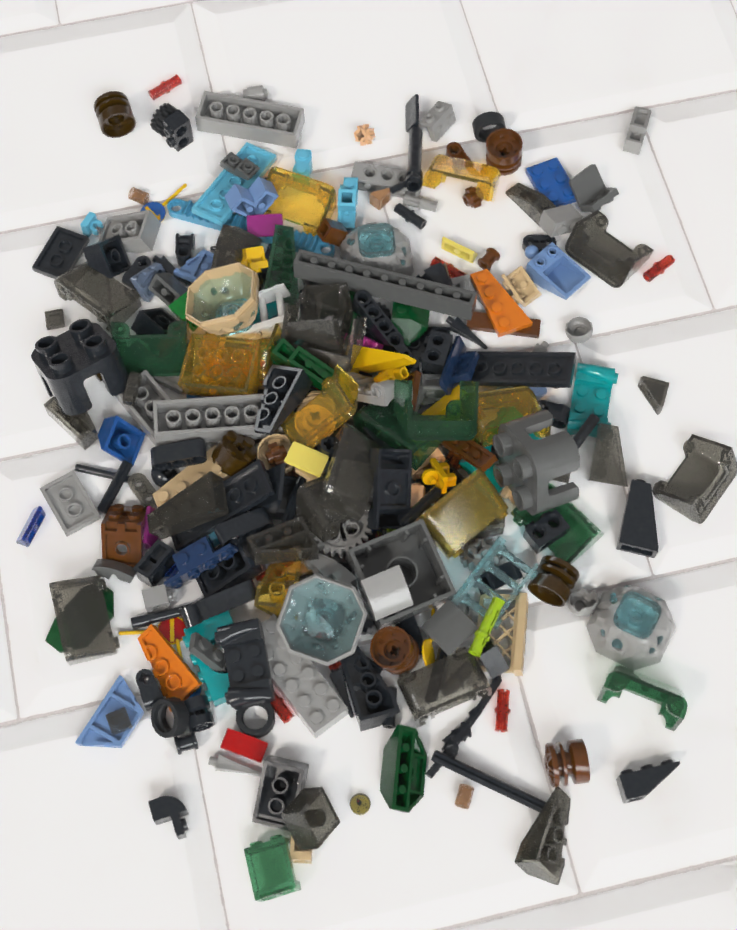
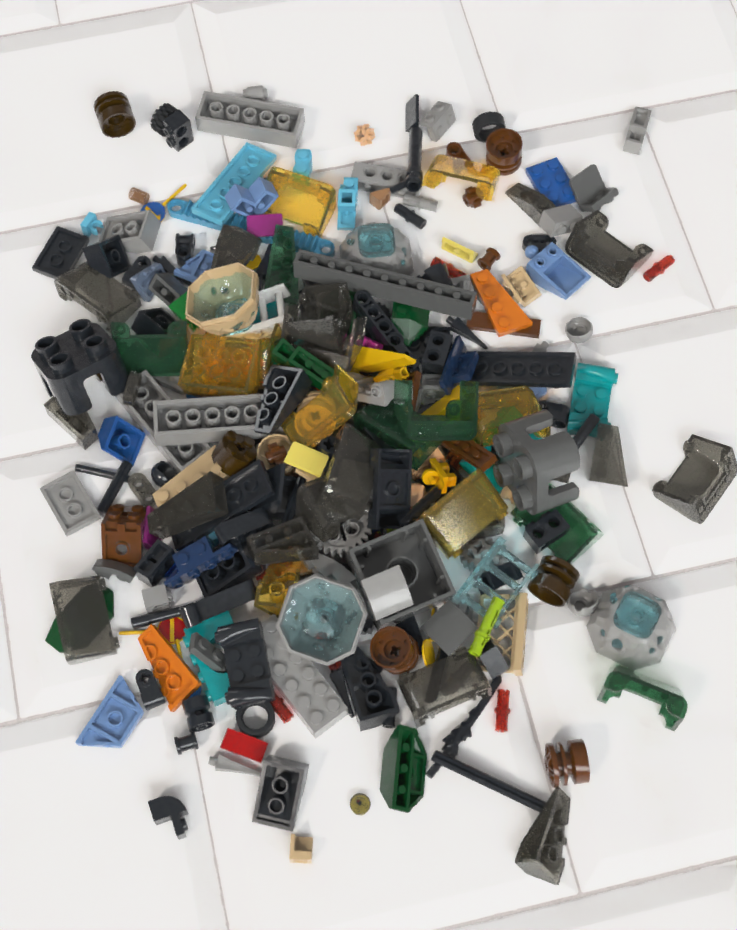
clear blue slope [16,506,46,548] -> none
clear smoke tile [44,309,66,330] -> none
clear smoke tile [105,707,133,735] -> none
clear red pin [148,74,182,101] -> none
black beam [150,439,207,471] -> none
black tyre [151,697,189,738] -> none
dark grey slope [220,152,260,180] -> none
yellow brick [240,246,268,273] -> none
clear green panel [244,834,302,903] -> none
clear smoke brick [280,787,340,850] -> none
reddish brown brick [316,217,348,247] -> none
medium nougat piece [454,784,474,809] -> none
black slope [616,479,659,559] -> none
black slope [616,759,681,804] -> none
clear smoke slope [637,376,669,415] -> none

